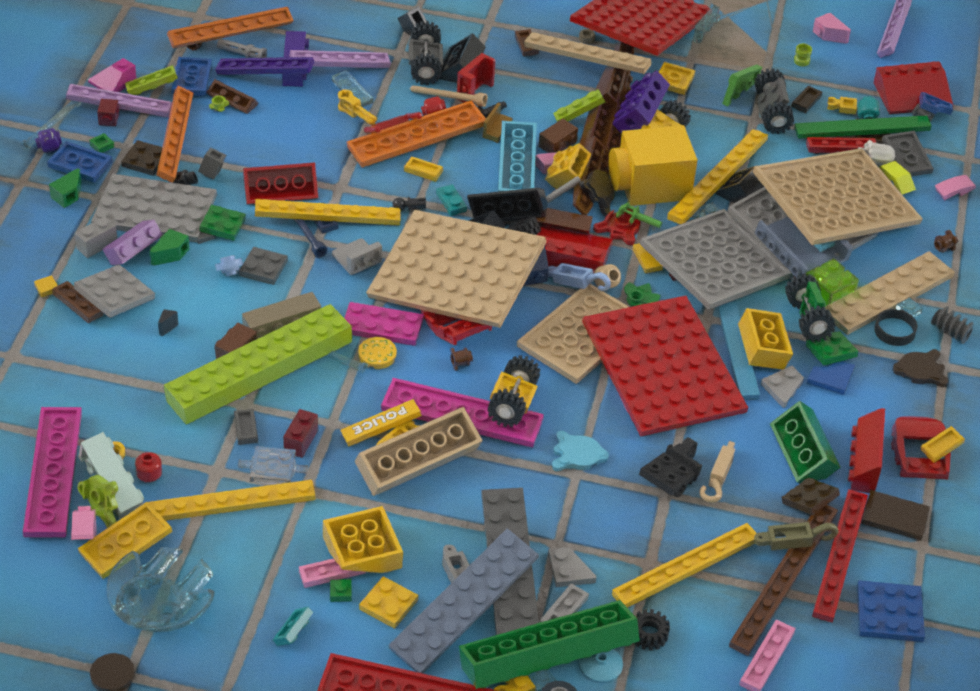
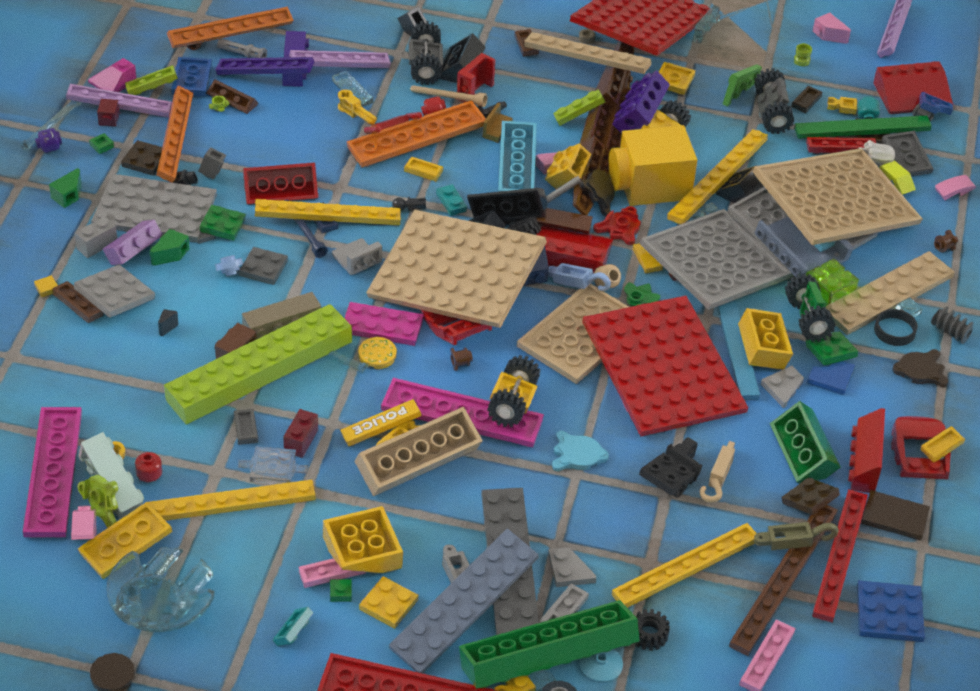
blue plate [47,141,113,183] -> none
reddish brown brick [538,119,578,153] -> none
bright green piece [616,202,662,229] -> none

